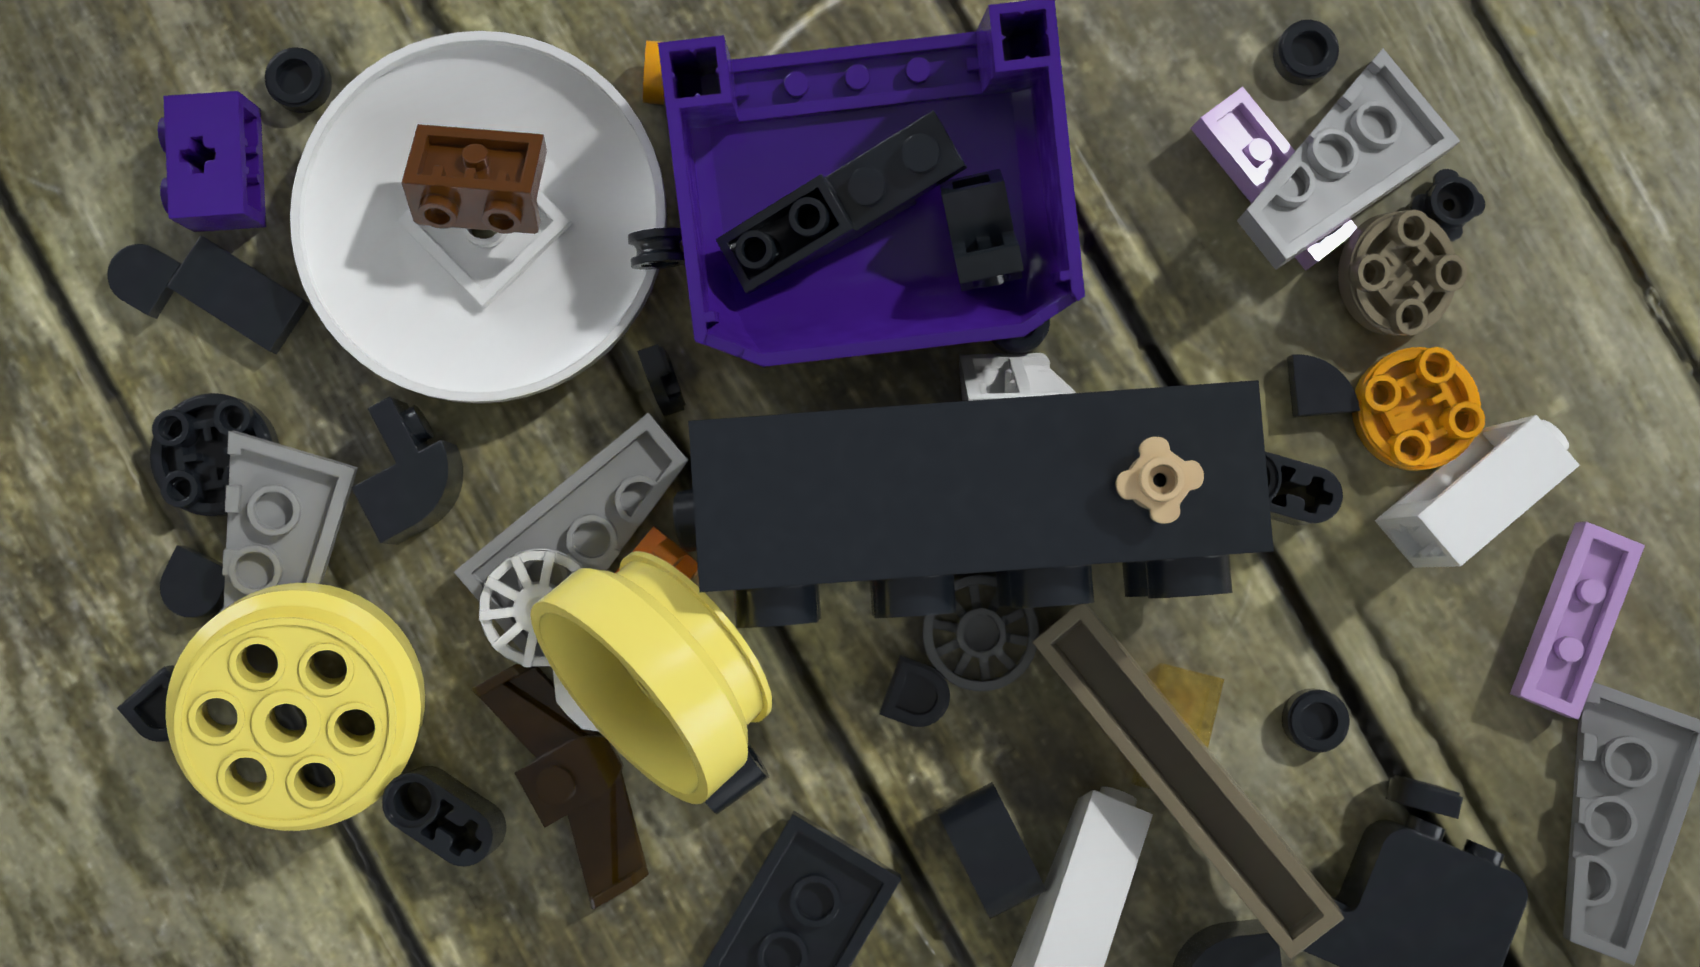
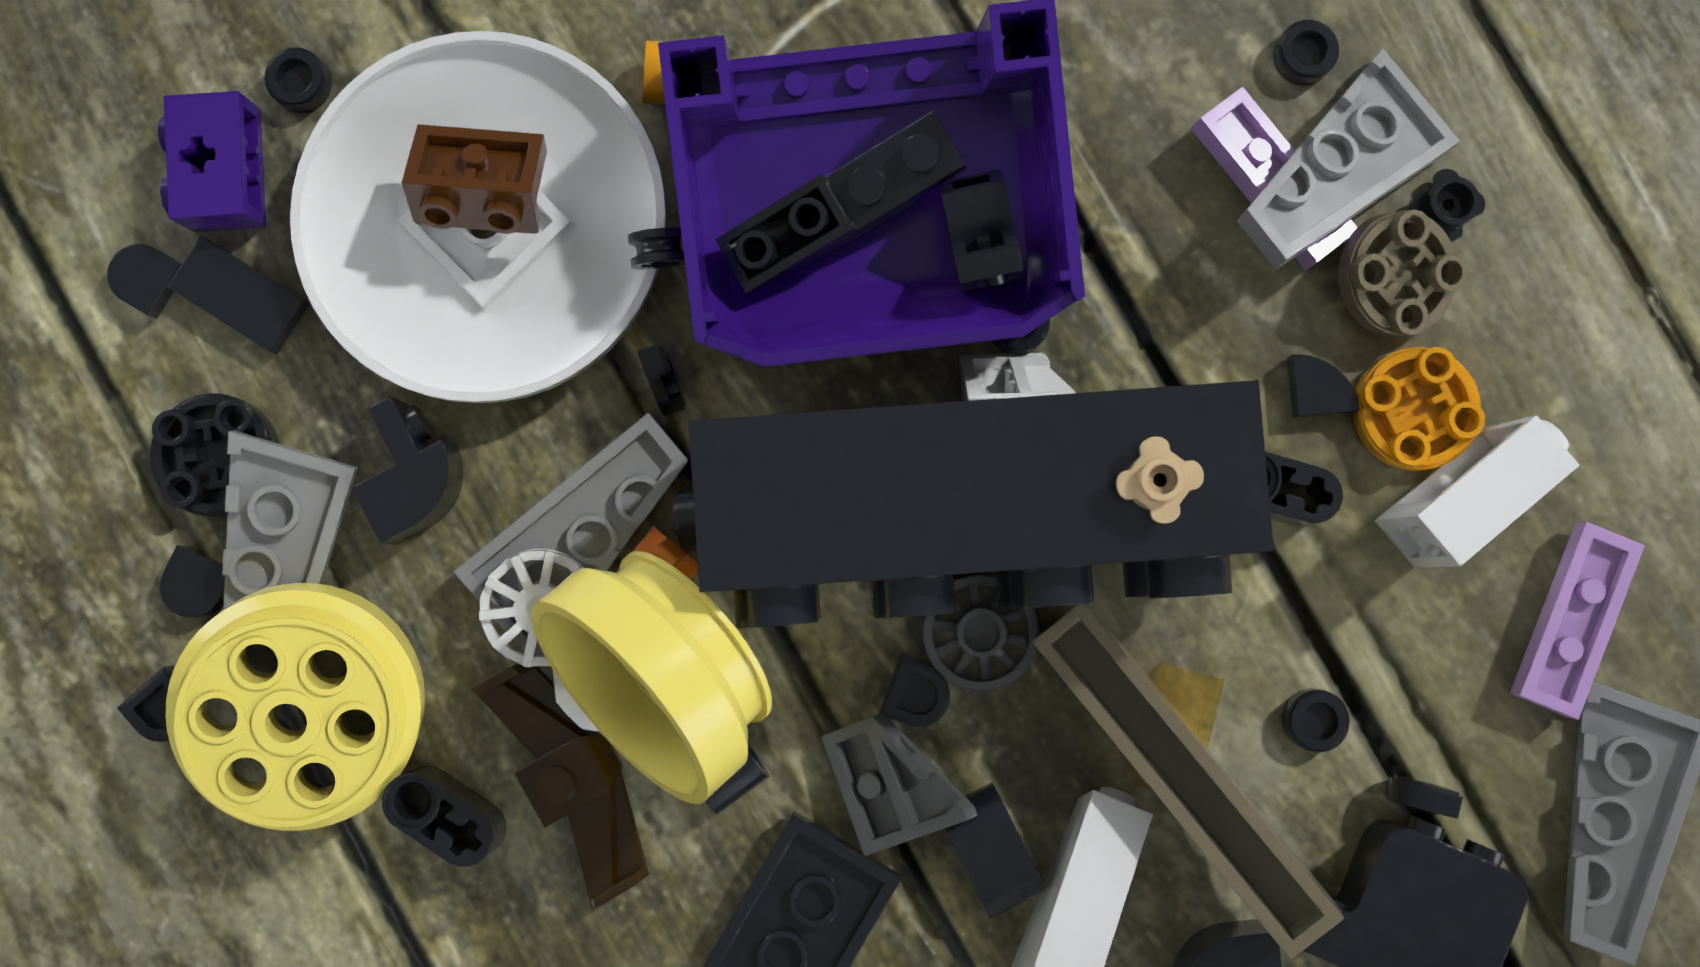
none -> dark grey wing [821,713,977,856]

